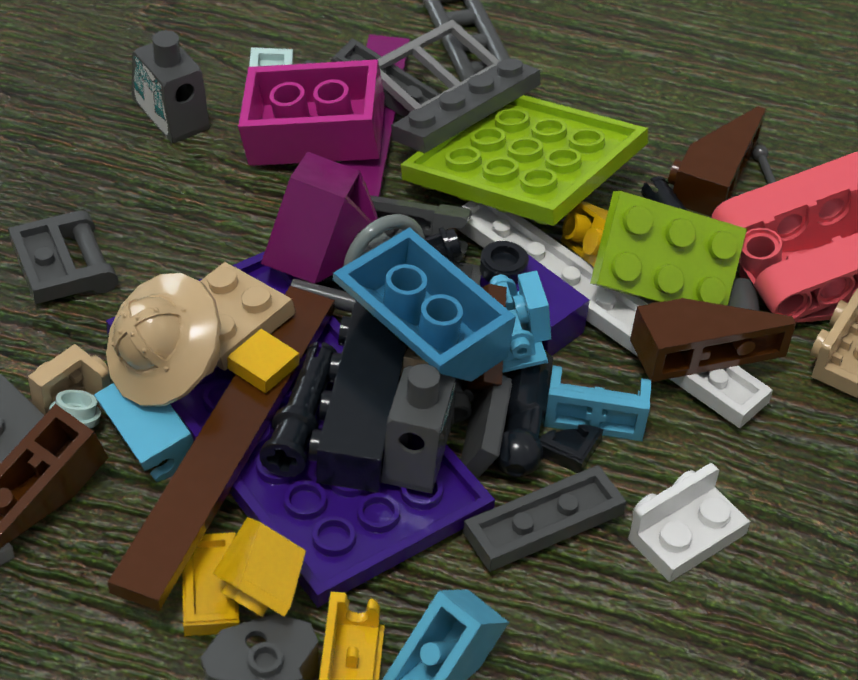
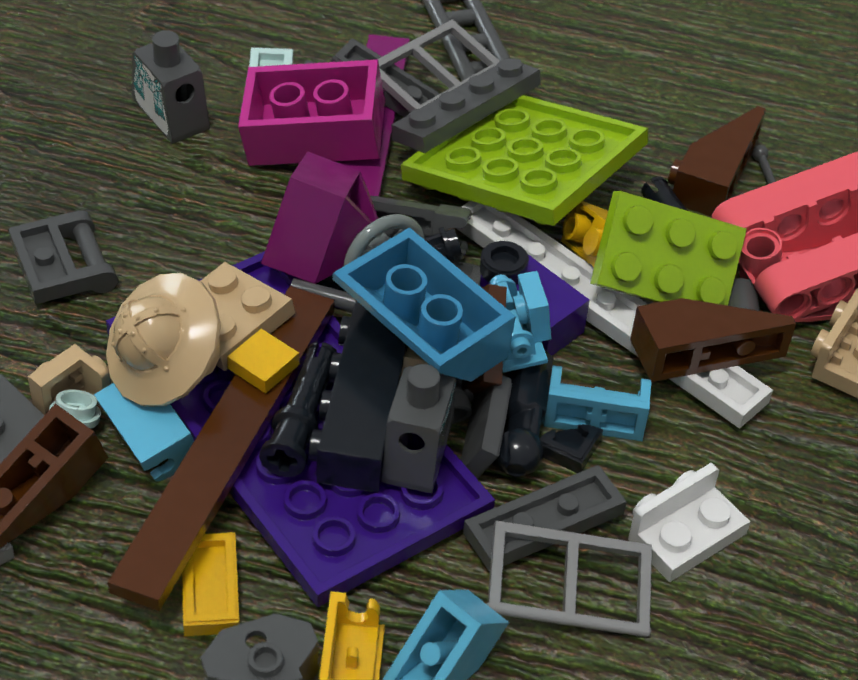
yellow slope [213,517,306,617] -> none
none -> light grey window [487,521,652,637]

